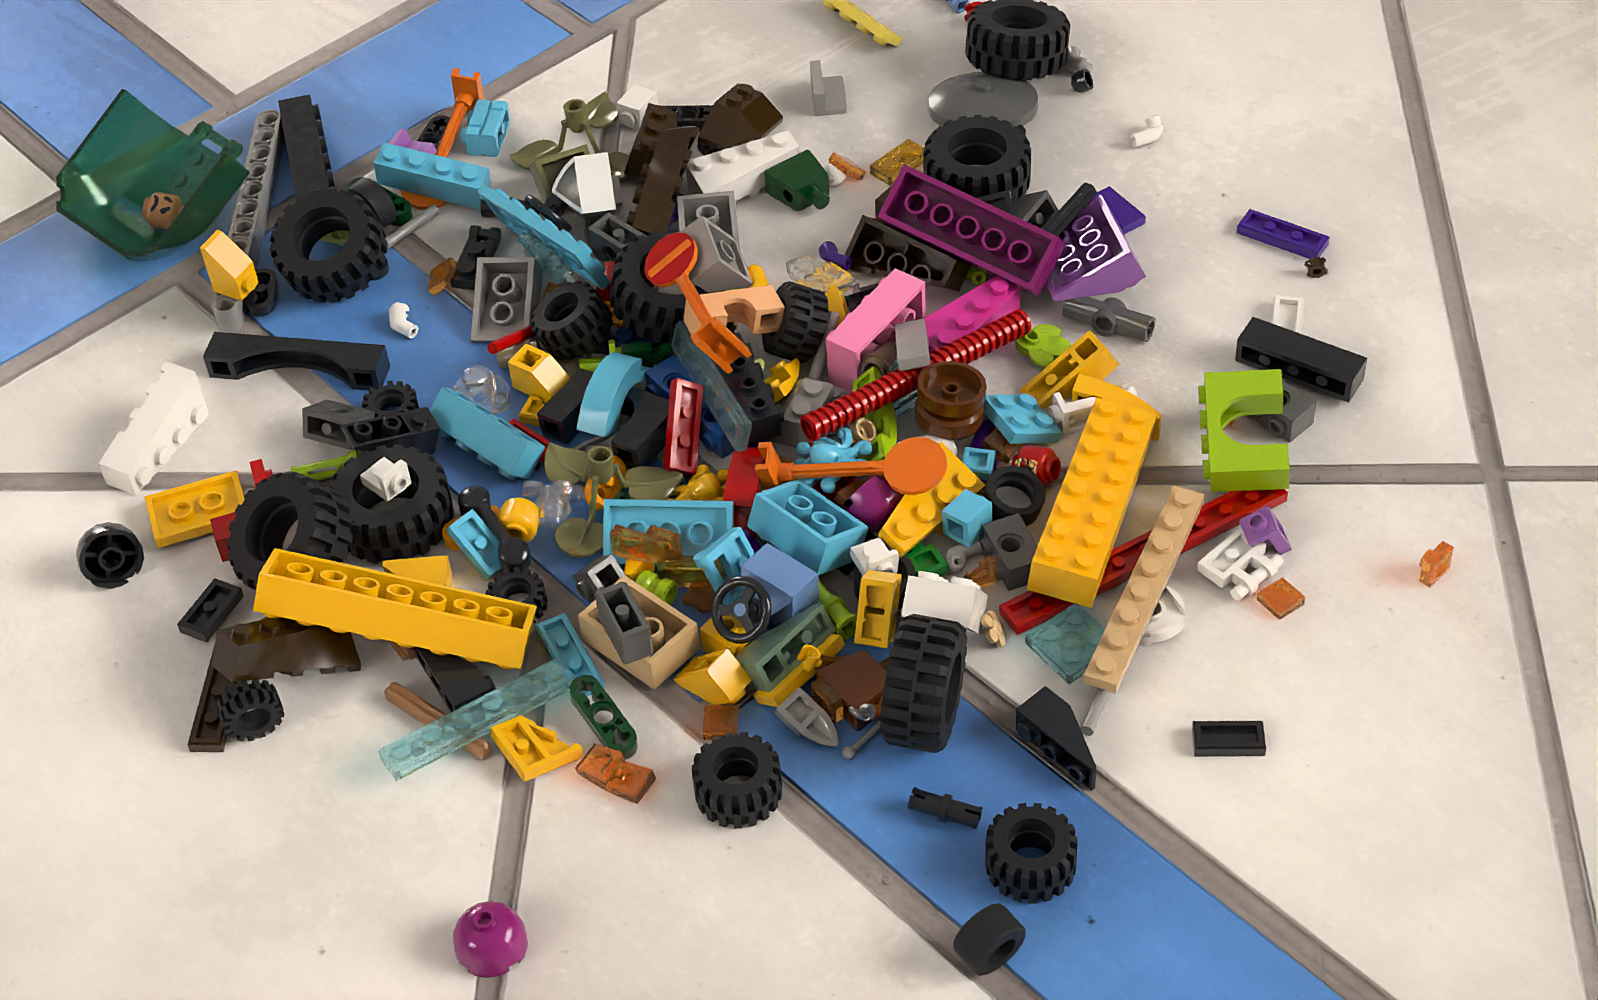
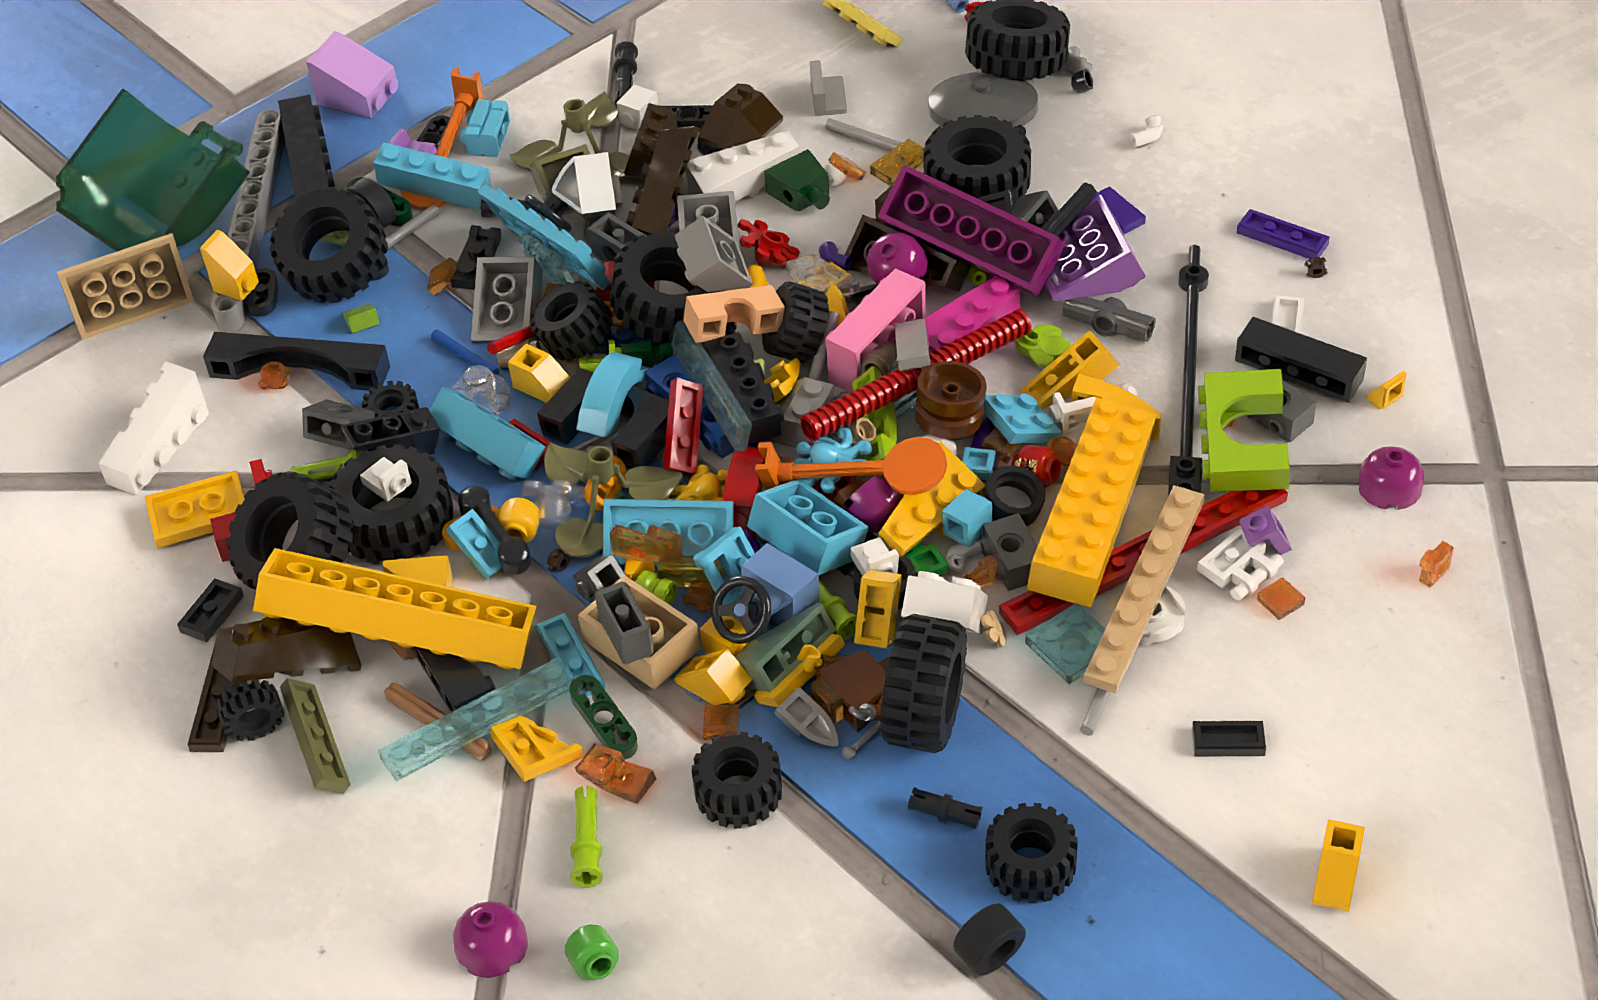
black cylinder [76,522,144,589] -> none
medium nougat head [142,192,187,231] -> none
white arm [388,302,419,339] -> none
black tyre [485,567,548,623] -> none
yellow tile [519,394,545,427] -> none
orange piece [644,232,752,374] -> none
black slope [1015,686,1097,791] -> none
none -> tan slope [57,233,194,340]
none -> clear orange plate [258,362,290,390]
none -> olive plate [280,678,351,794]
none -> lavender slope [306,31,399,119]
none -> lime slope [342,303,380,333]
none -> blue bar [431,329,500,379]
none -> dark brown piece [547,549,570,572]
none -> bright green head [565,924,619,980]
none -> lime pin [570,785,603,888]
none -> black pin [614,41,638,107]
none -> red animal [737,219,800,267]
none -> light grey bar [825,118,903,153]
none -> magenta cylinder [866,233,928,285]
none -> clear orange plate [1047,436,1077,466]
none -> black bar [1168,245,1209,496]
none -> yellow slope [1312,819,1365,912]
none -> magenta cylinder [1358,446,1424,509]
none -> yellow slope [1366,371,1407,409]

